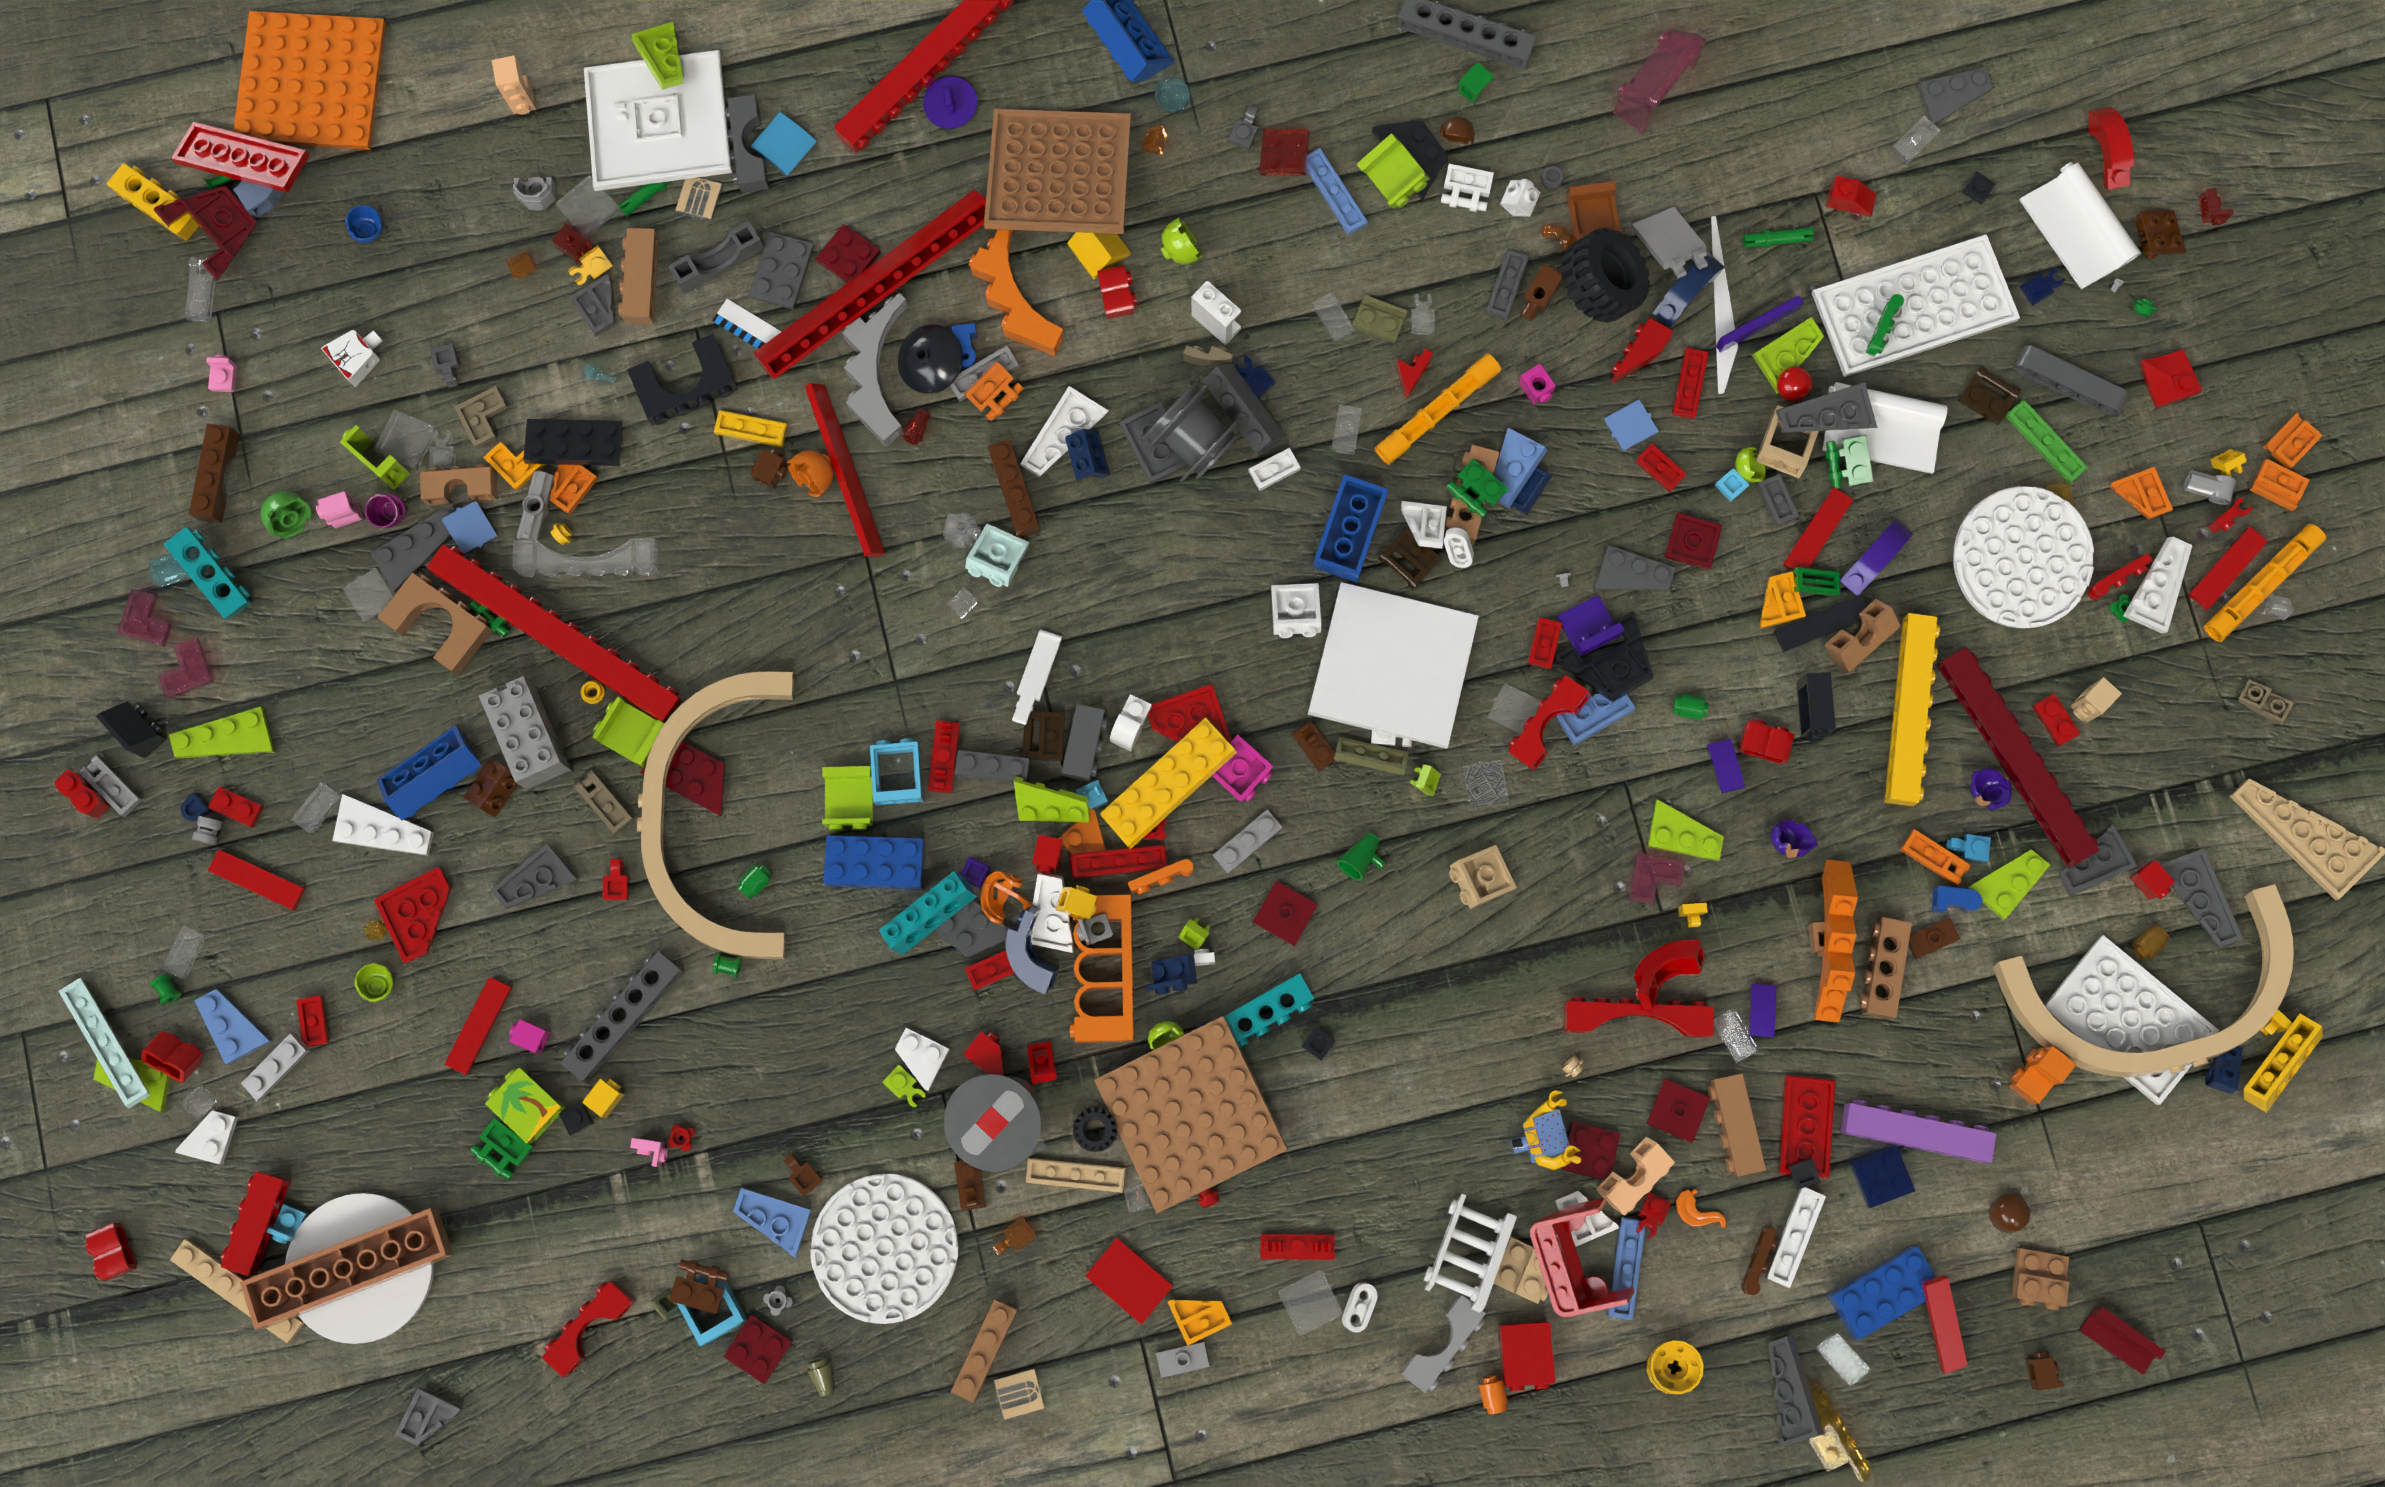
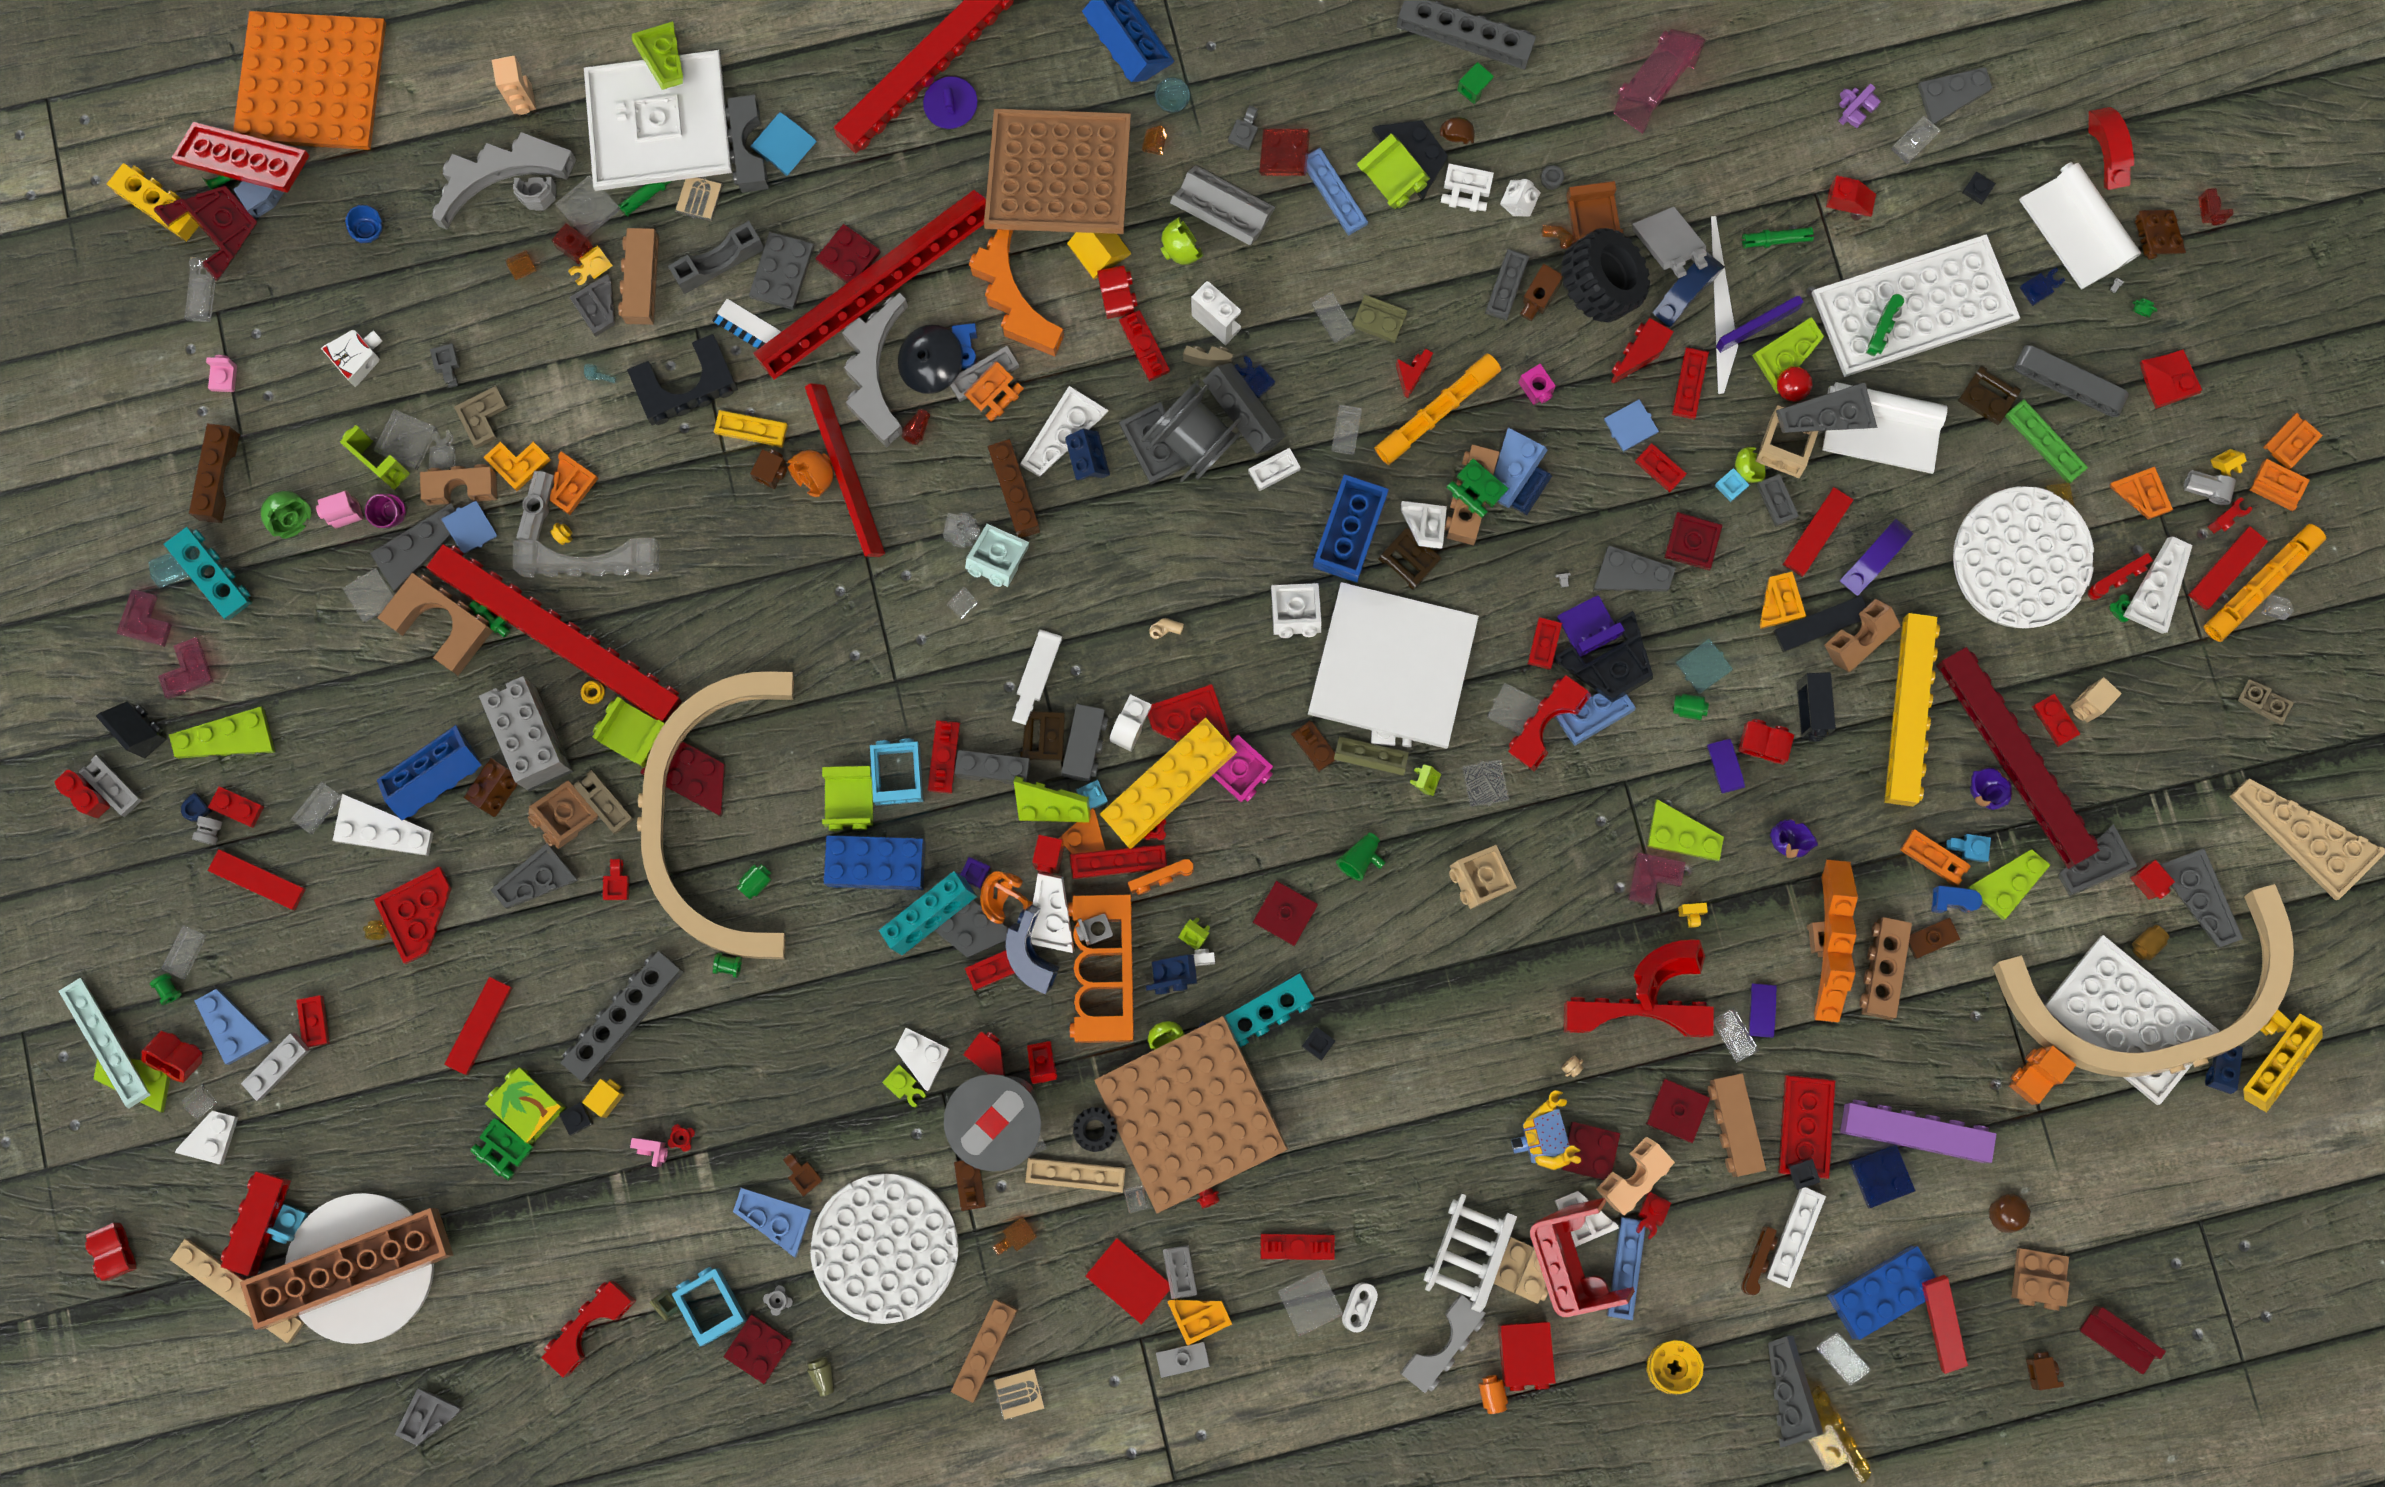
lime hair [354,963,394,1002] -> none
dark pink brick [509,1019,551,1055] -> none
black plate [523,419,623,466] -> none
reddish brown plate [669,1259,729,1314] -> none
yellow brick [1056,886,1097,919] -> none
light grey plate [1213,810,1283,874] -> none
clear plate [1411,294,1435,335] -> none
white plate [1444,528,1474,568] -> none
orange piece [1675,1189,1726,1228] -> none
green tile [1793,567,1840,596] -> none
plate [1825,434,1873,488] -> none
none -> light grey arch [432,132,576,229]
none -> medium nougat plate [528,780,598,849]
none -> red plate [1119,310,1170,382]
none -> tan arm [1149,618,1184,639]
none -> light grey plate [1163,1246,1197,1299]
none -> light grey slope [1170,165,1275,245]
none -> clear light blue piece [1676,639,1733,694]
none -> medium lavender hips [1838,84,1881,128]

